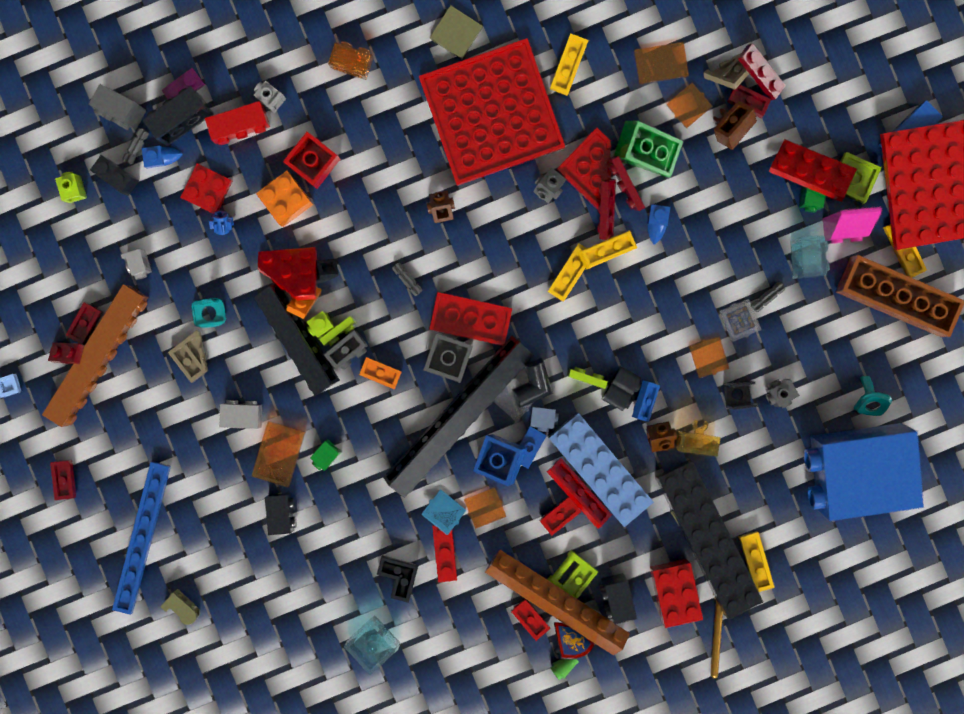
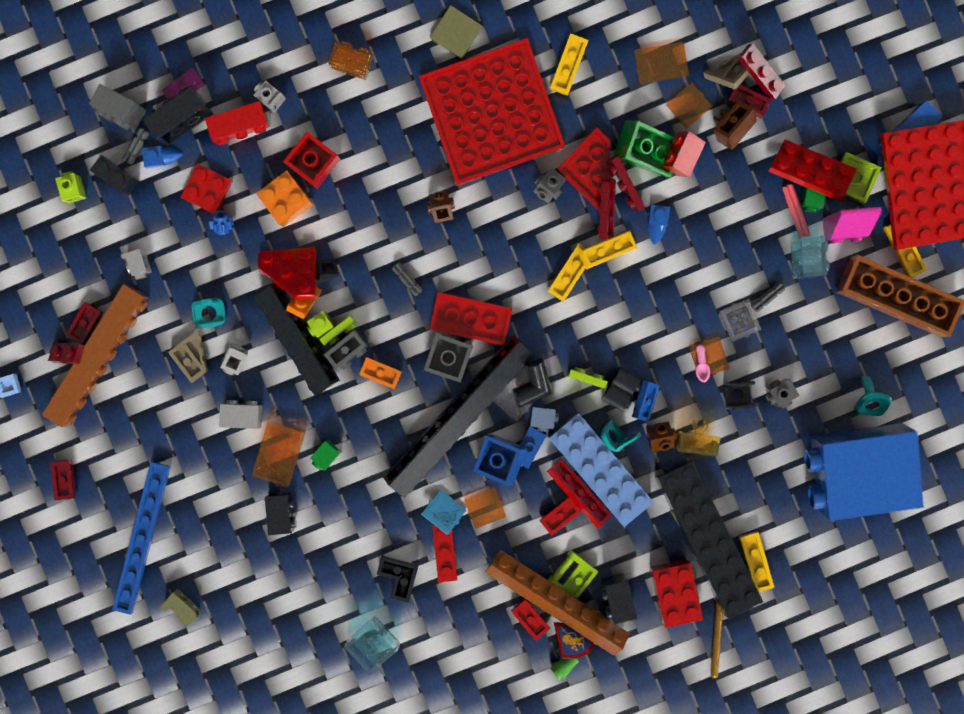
none -> light grey brick [220,342,248,375]
none -> teal piece [601,420,641,452]
none -> brick [662,131,706,177]
none -> bright pink piece [696,345,710,382]
none -> coral axle [783,184,811,240]

